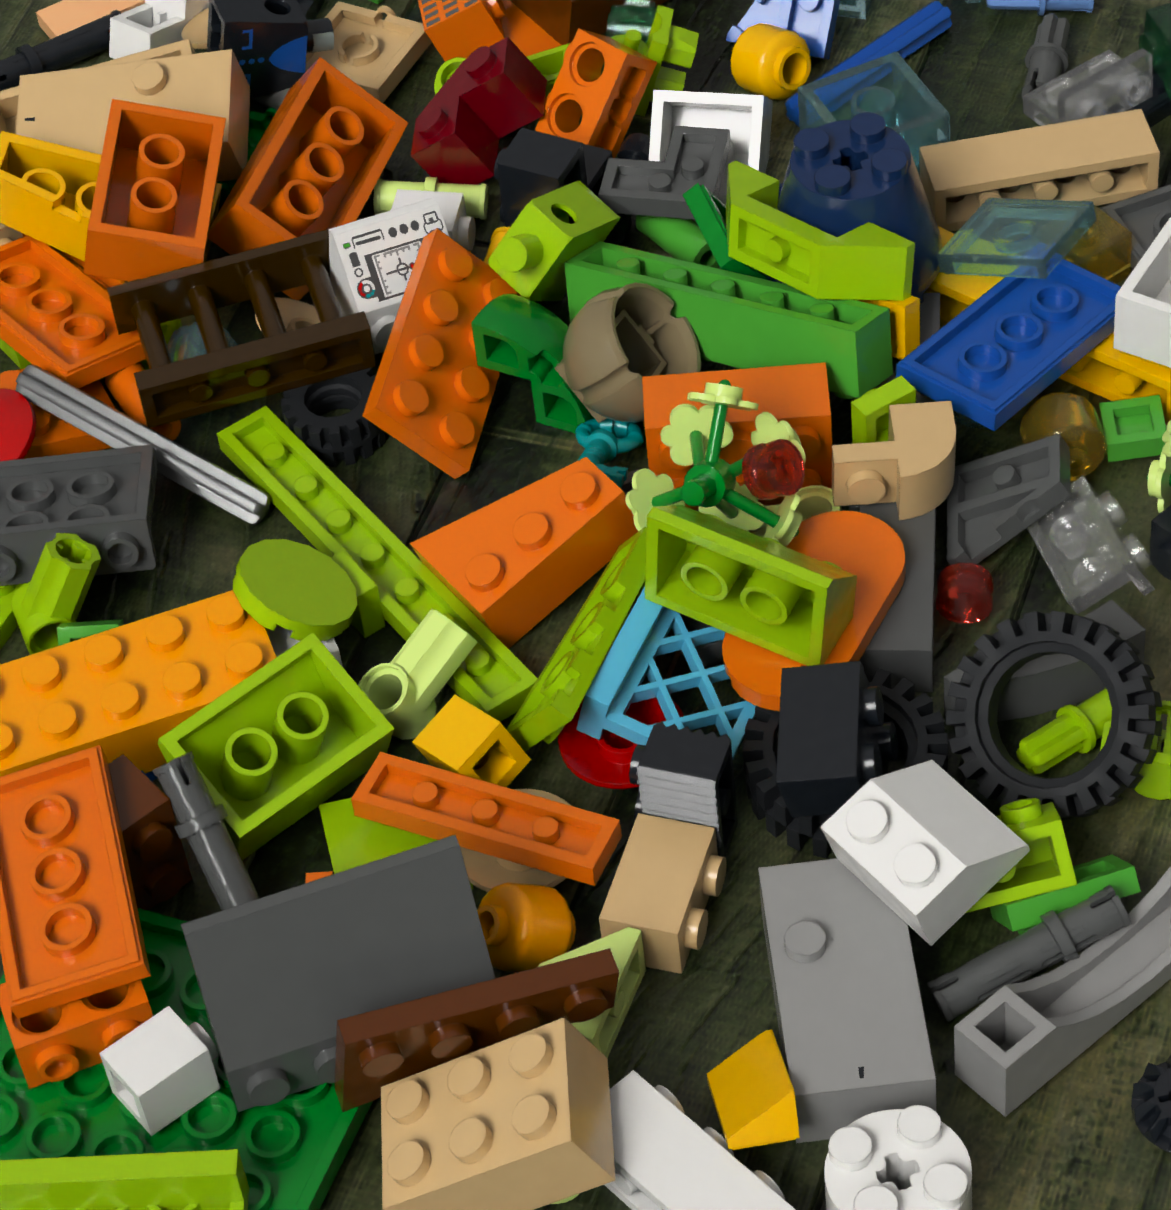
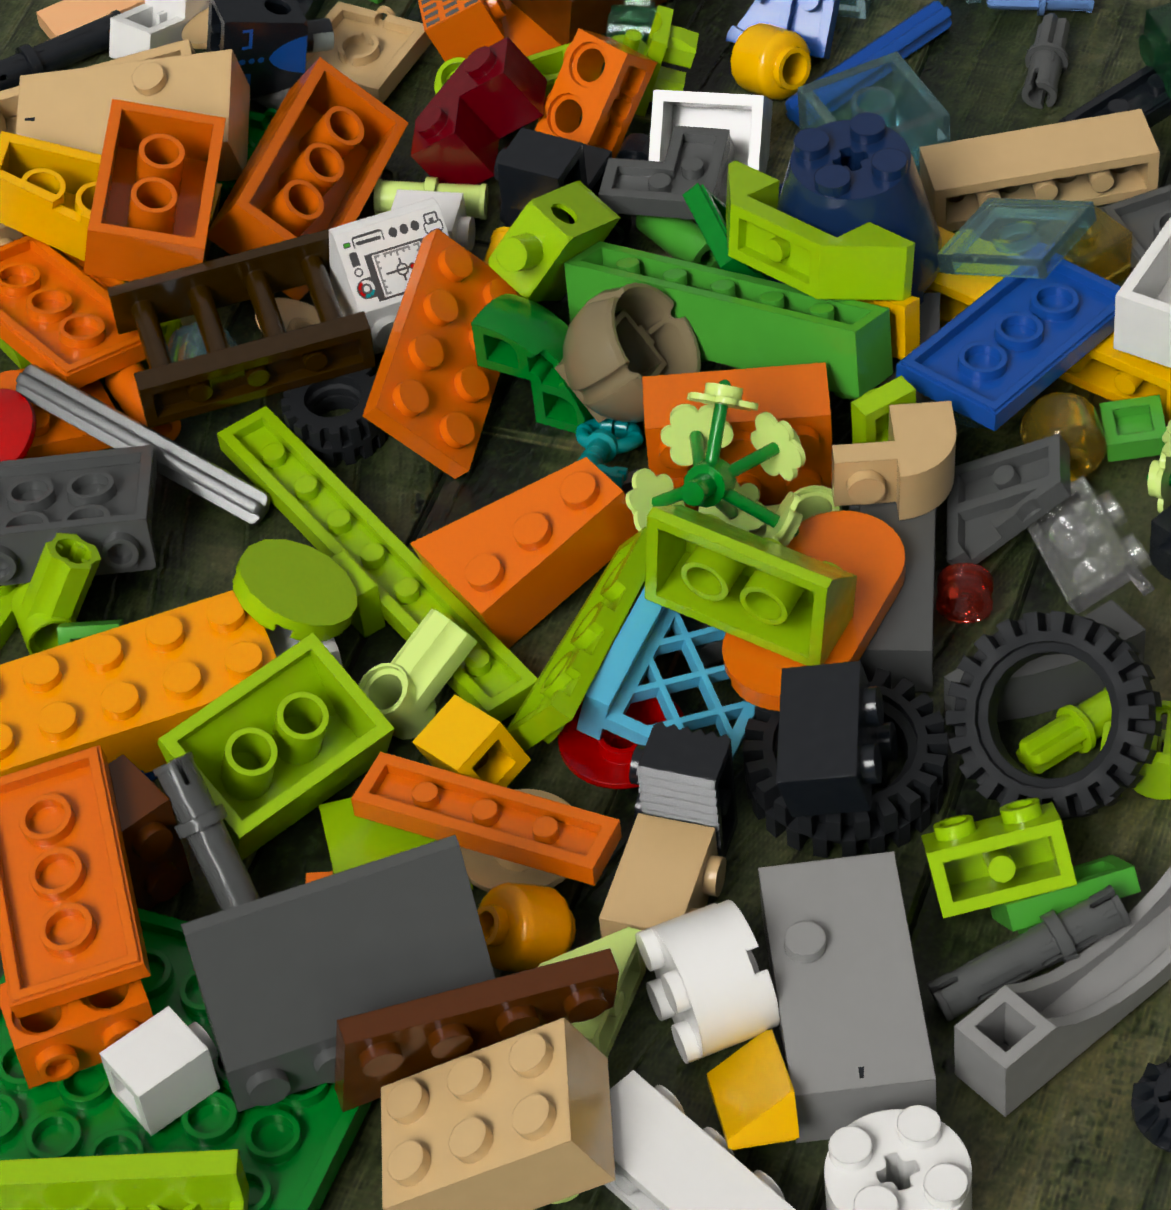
clear red bush [742,439,805,500] -> none
white slope [820,760,1030,946] -> none
clear bracket [1023,48,1153,126] -> none
none -> white brick [635,899,780,1064]

